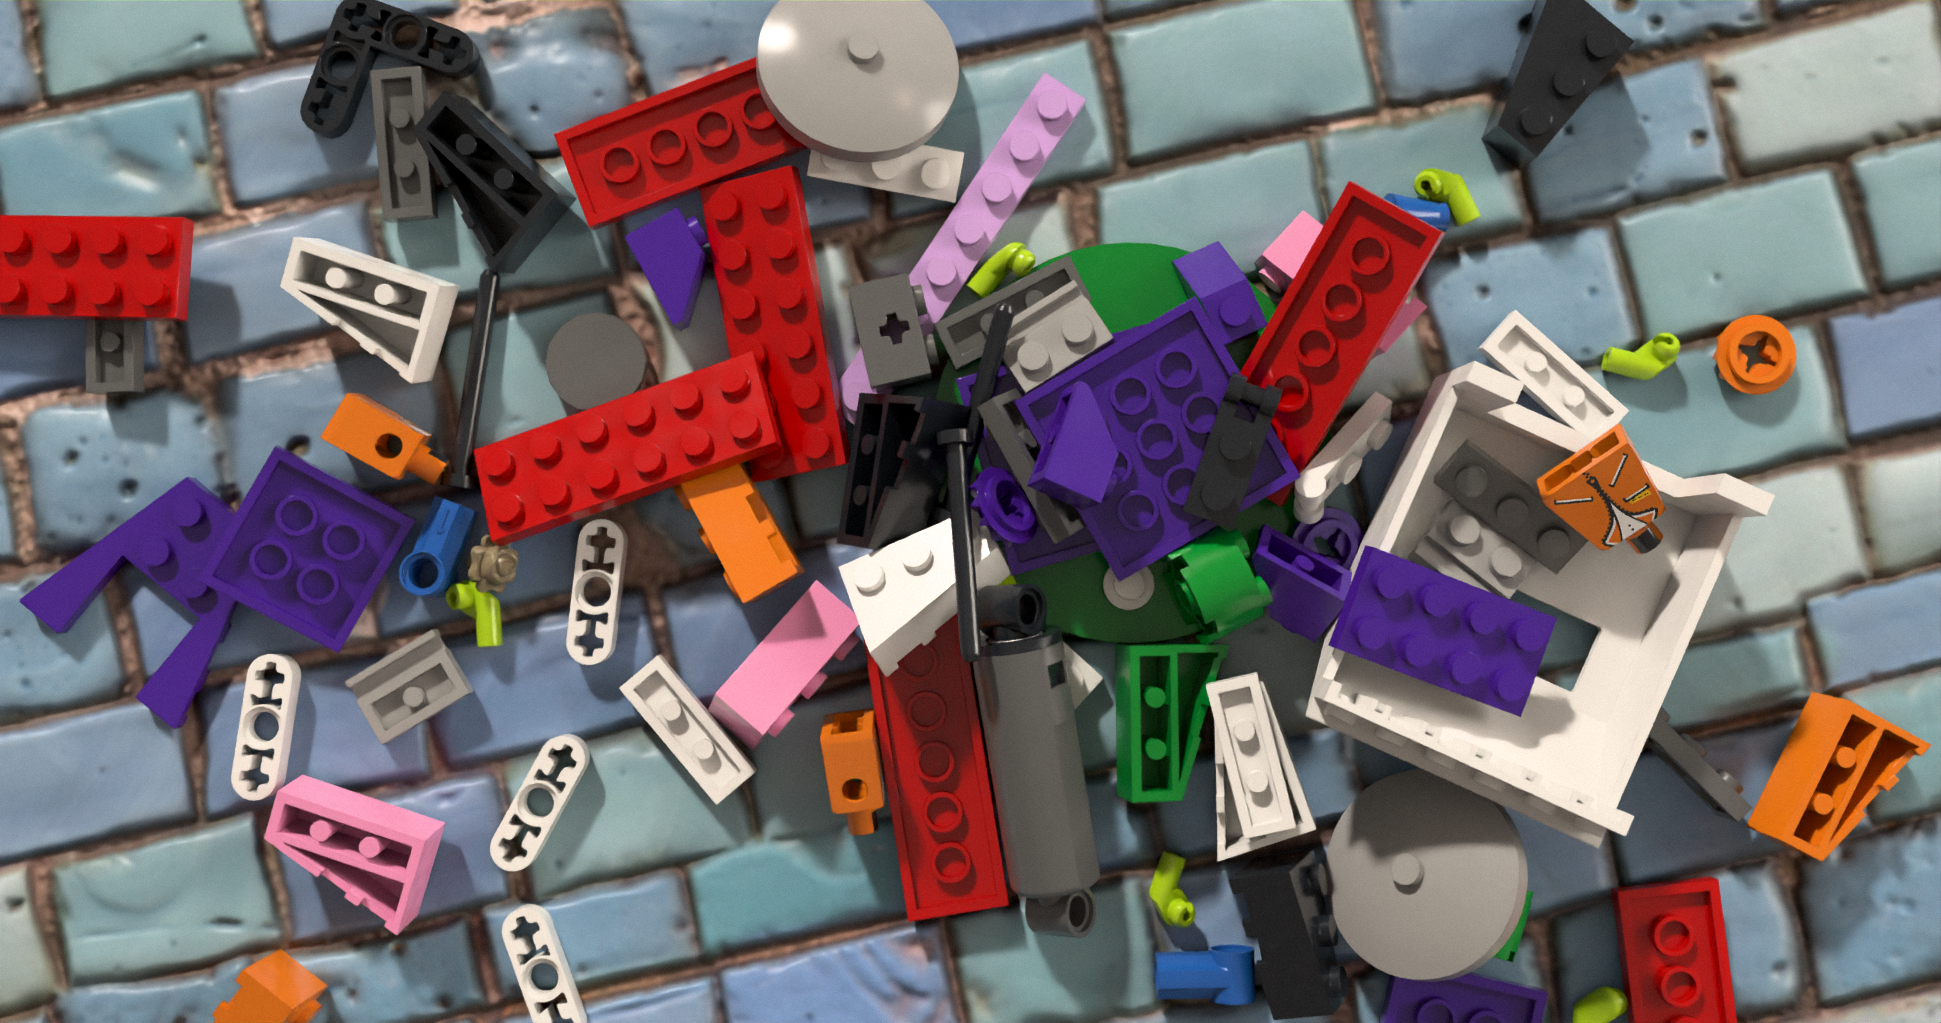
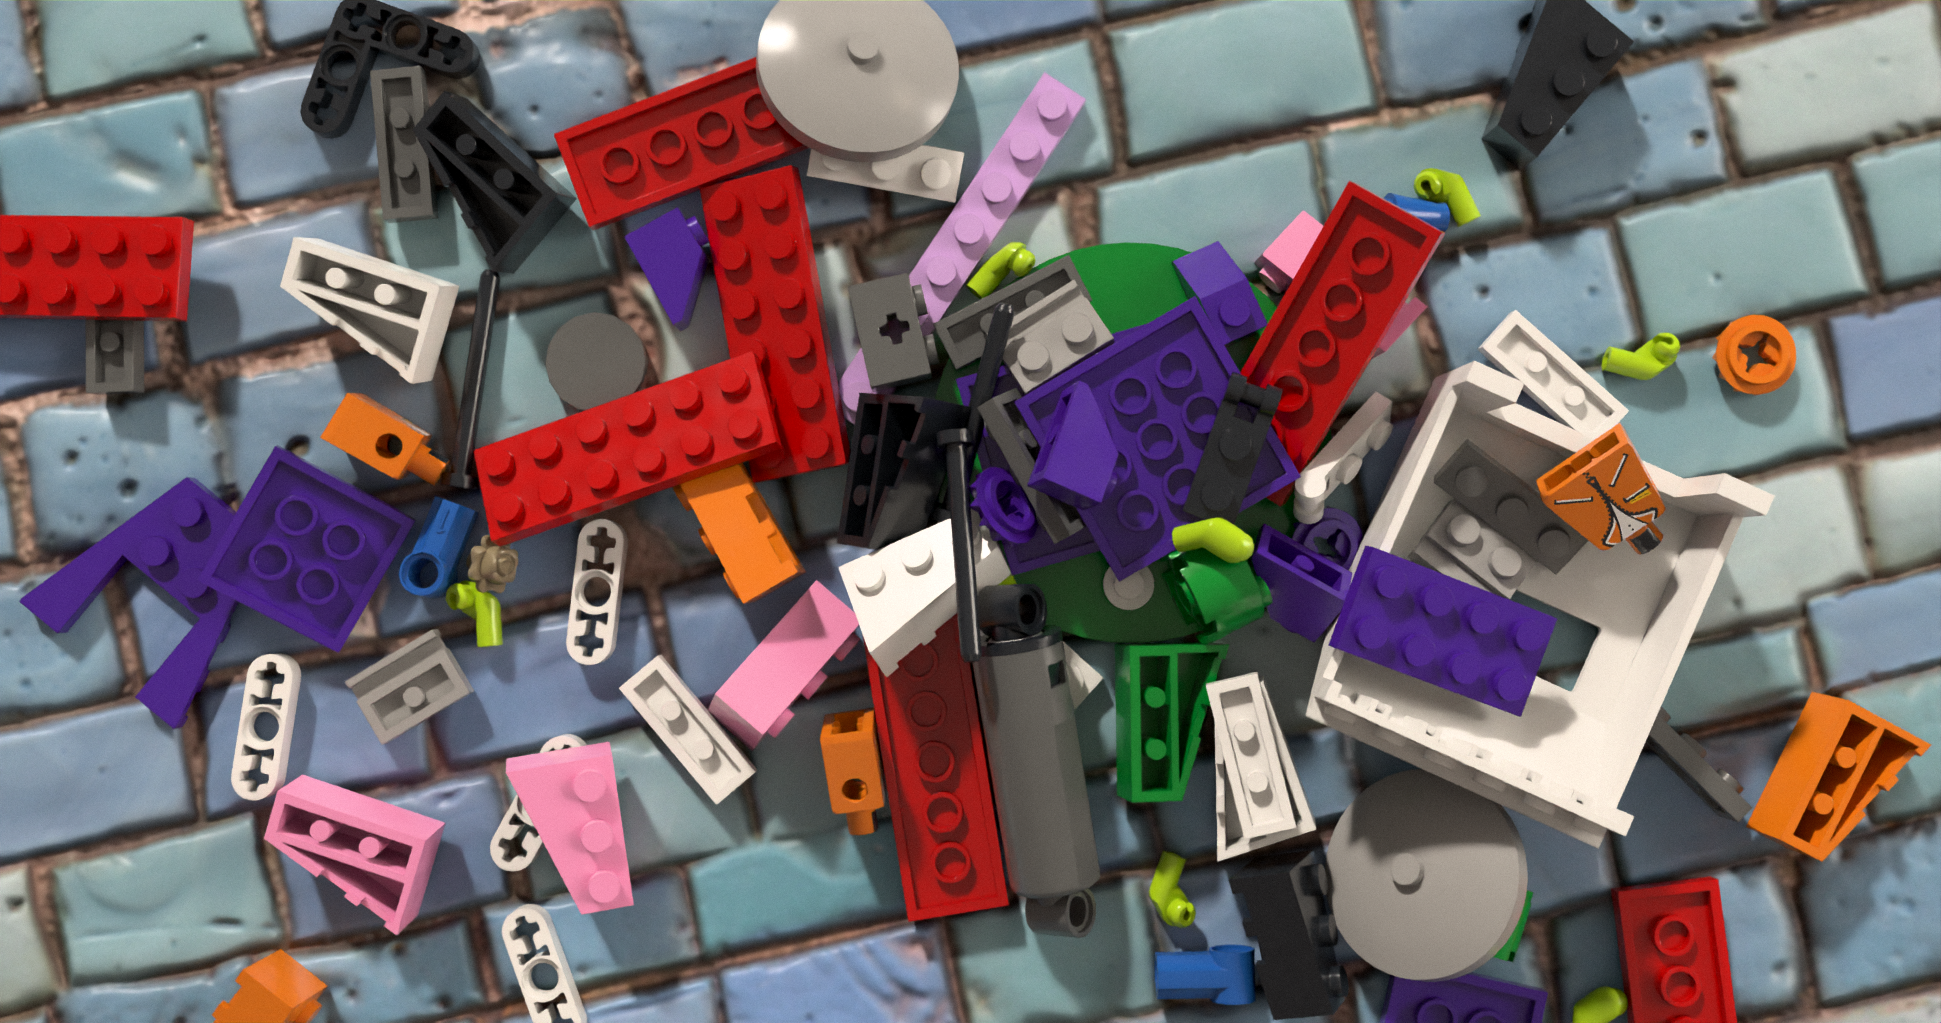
none -> bright pink wedge [506,742,634,915]
none -> lime arm [1172,518,1254,563]

